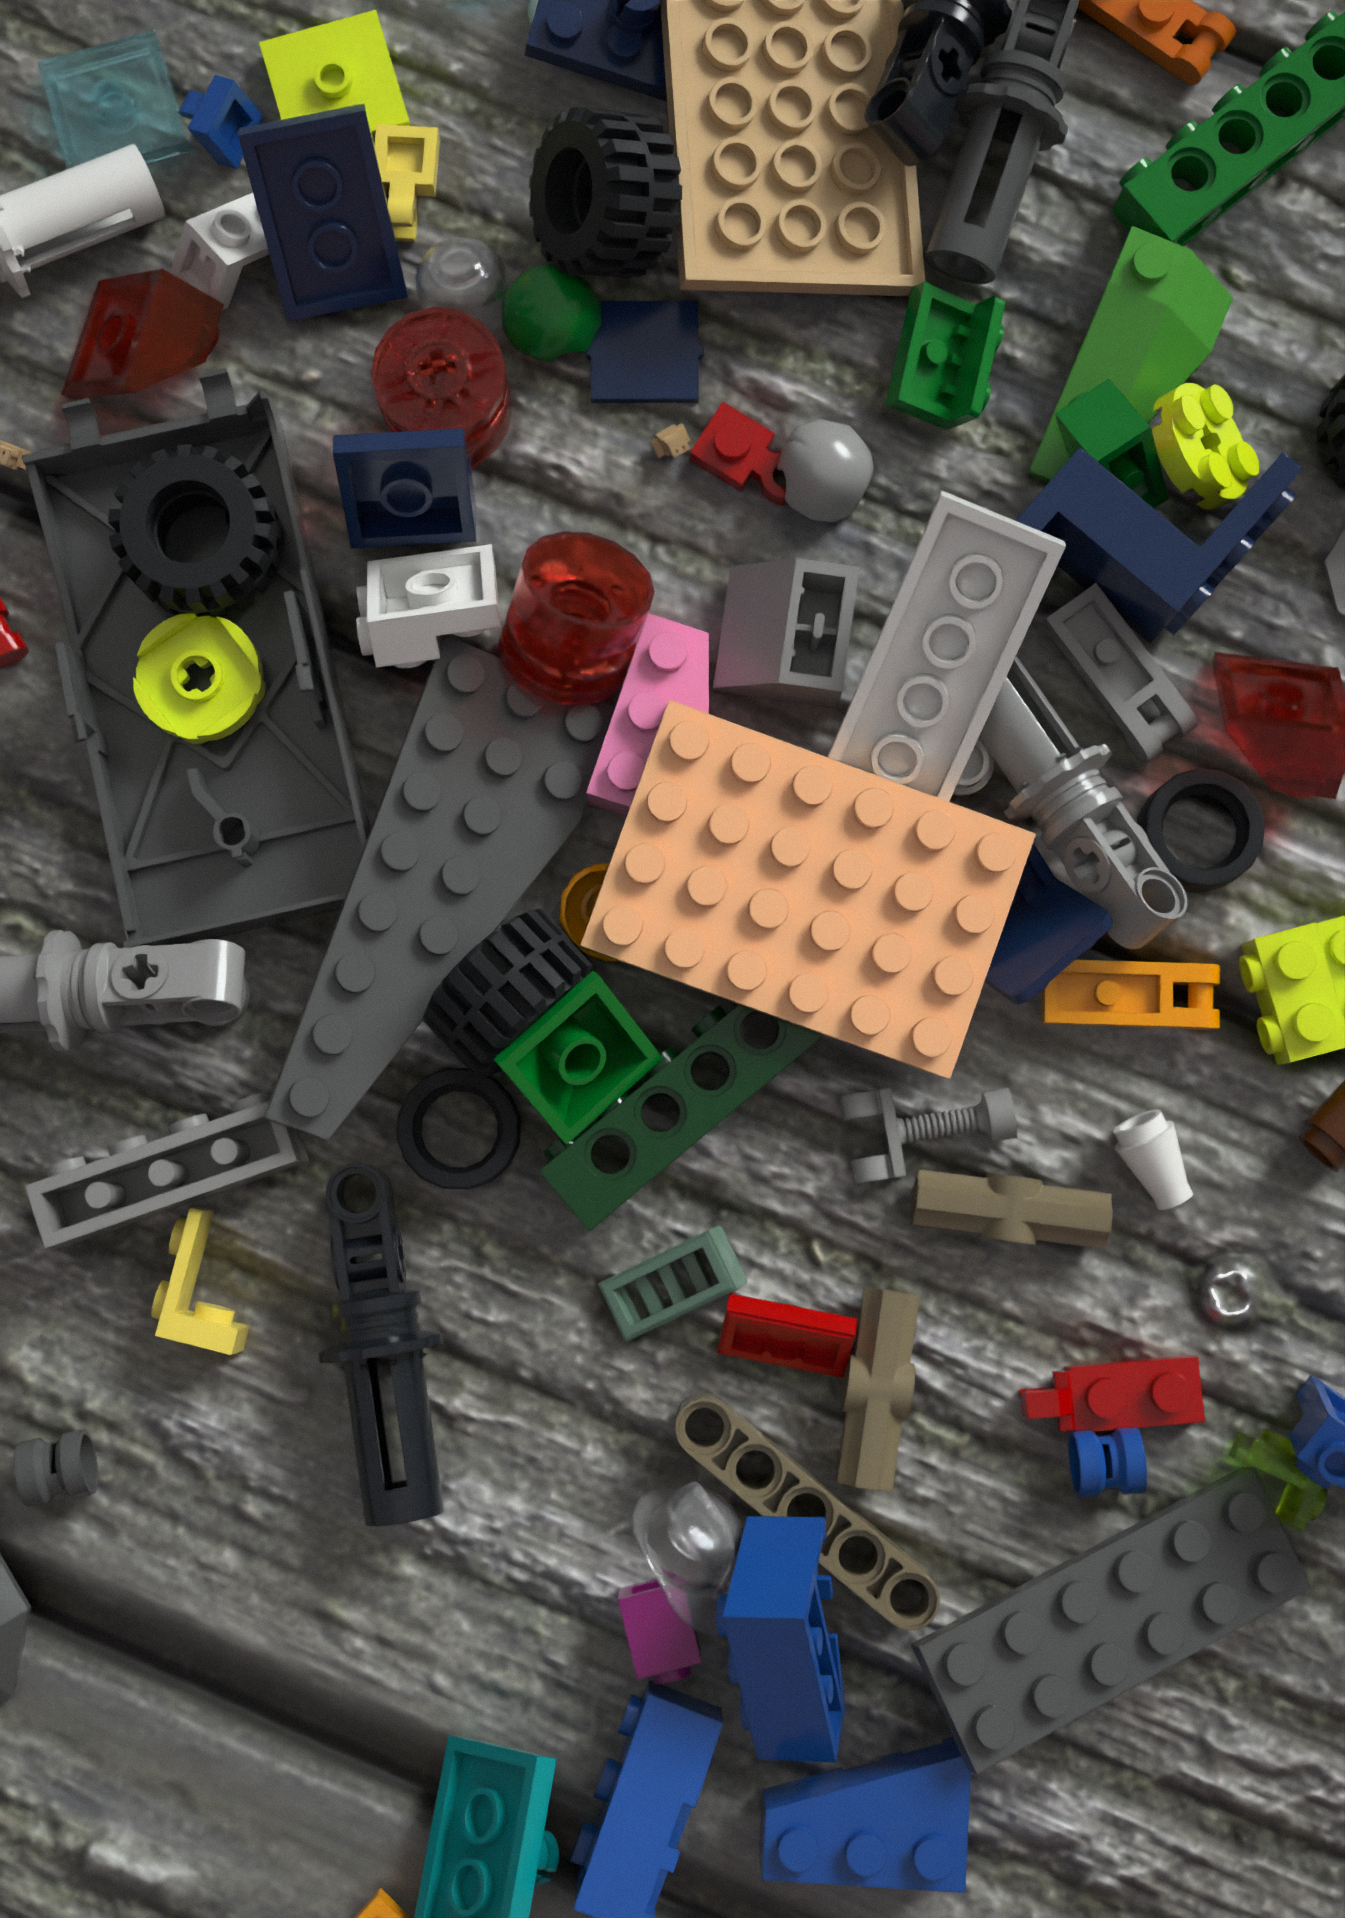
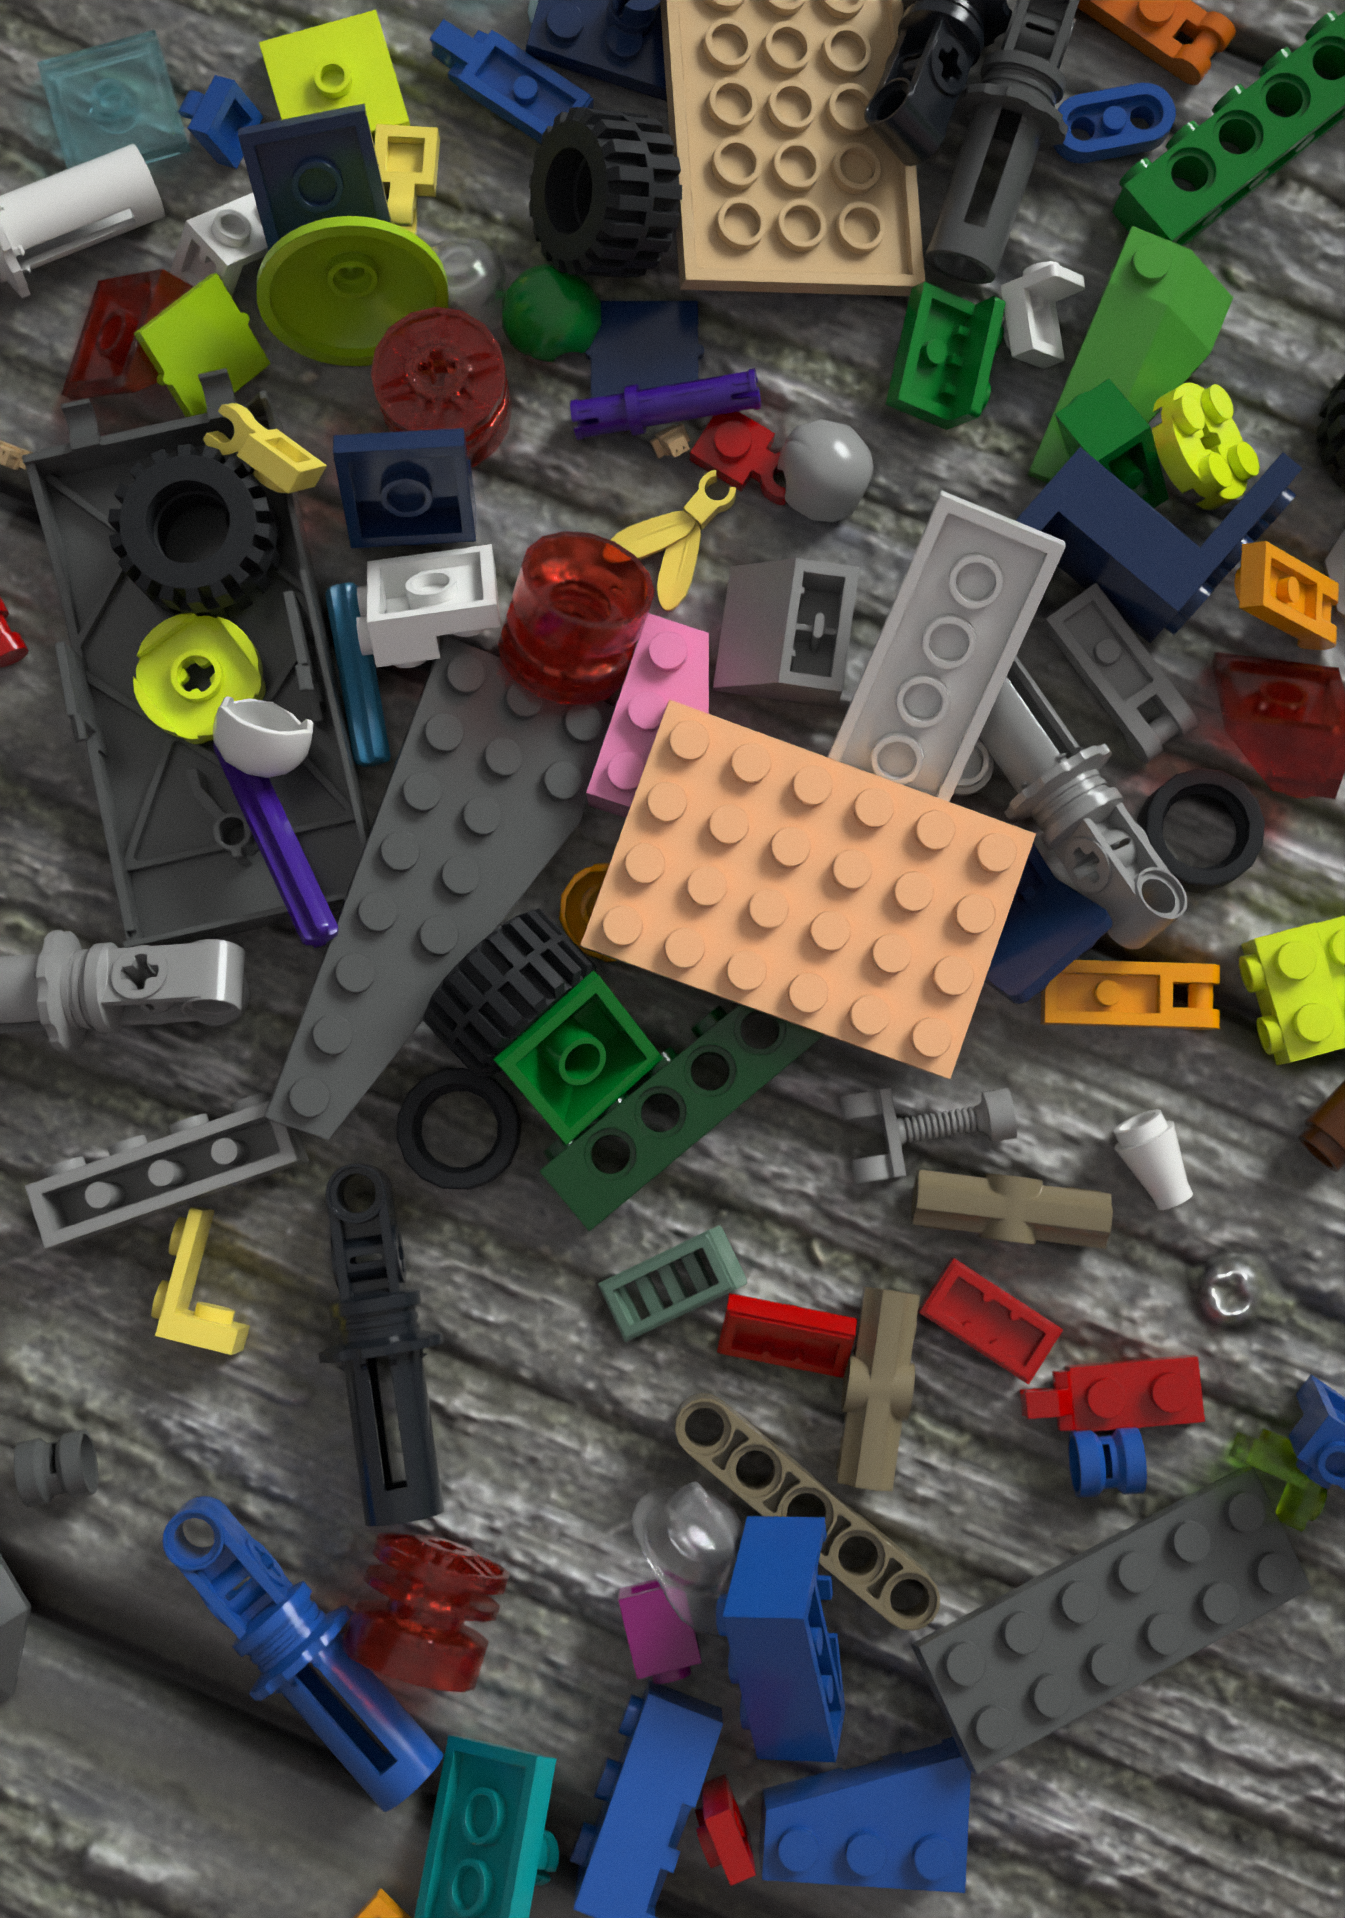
none -> lime piece [133,273,271,417]
none -> blue piece [162,1496,444,1812]
none -> light yellow plate [203,403,327,494]
none -> white hair [213,696,313,778]
none -> dark purple axle [213,743,339,948]
none -> lime dish [256,216,449,366]
none -> dark azure axle [325,582,391,767]
none -> clear red wheel [342,1532,510,1692]
none -> blue hinge [430,19,594,144]
none -> dark purple pin [570,368,761,440]
none -> light yellow piece [604,470,736,611]
none -> red plate [695,1774,756,1886]
none -> red plate [918,1257,1063,1385]
none -> white bracket [1000,261,1085,369]
none -> blue plate [1053,83,1176,164]
none -> light orange plate [1234,541,1339,650]

